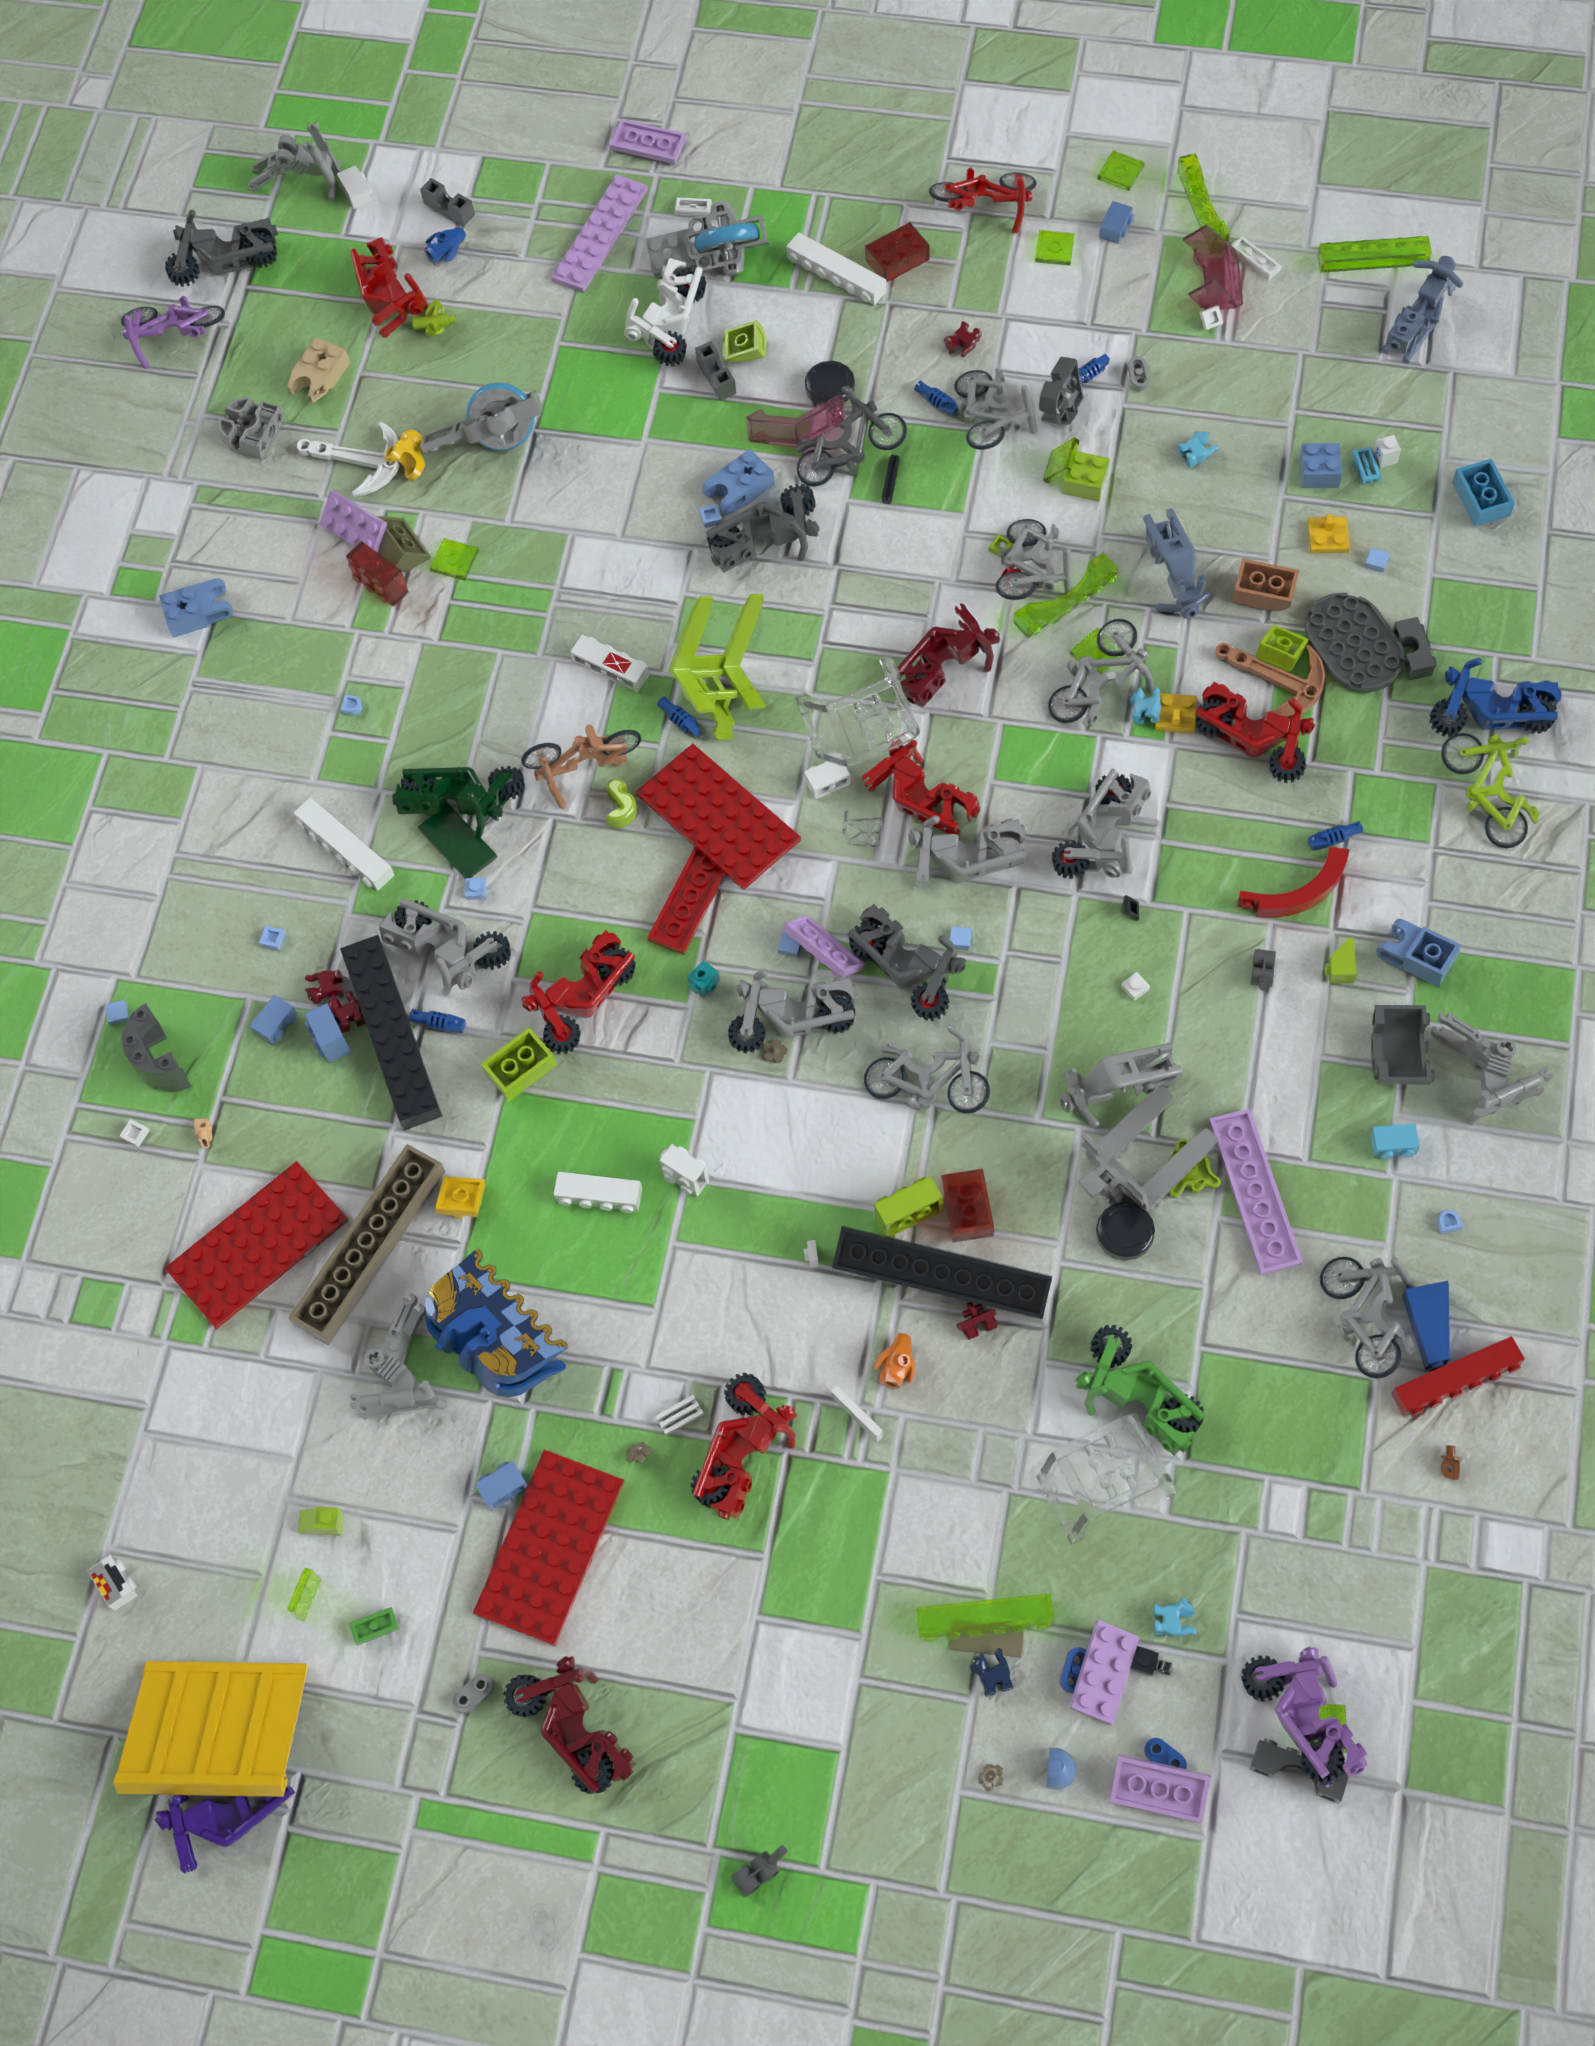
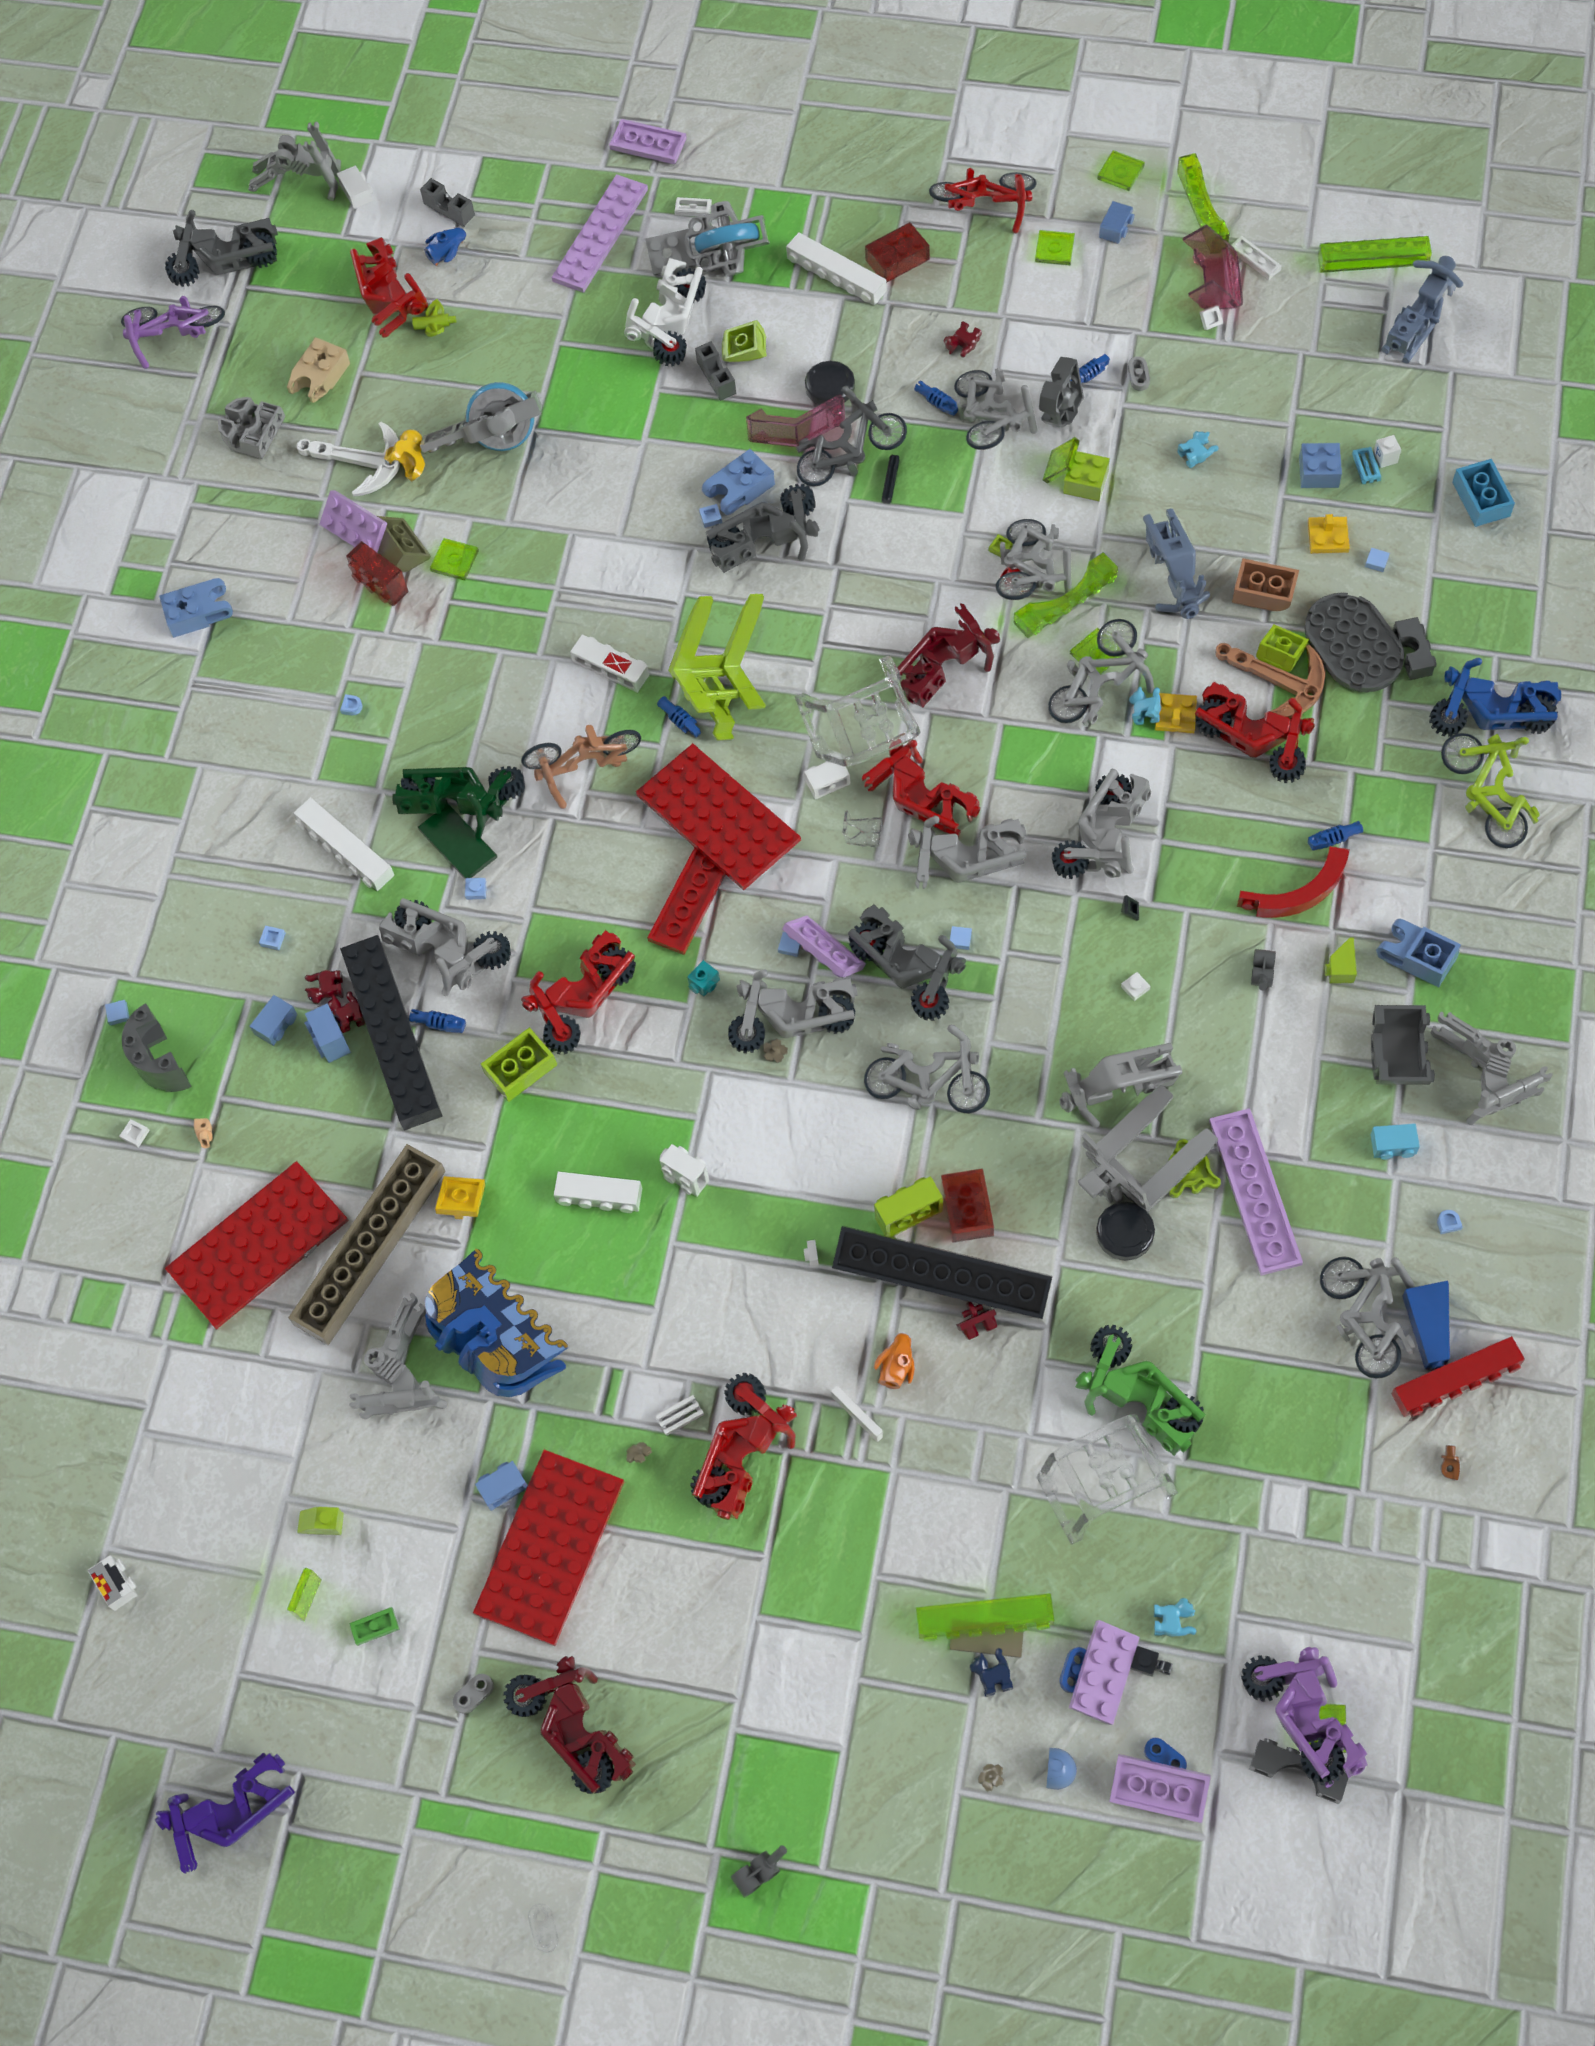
yellow container [113,1661,308,1797] -> none
lime animal [606,779,638,828] -> none

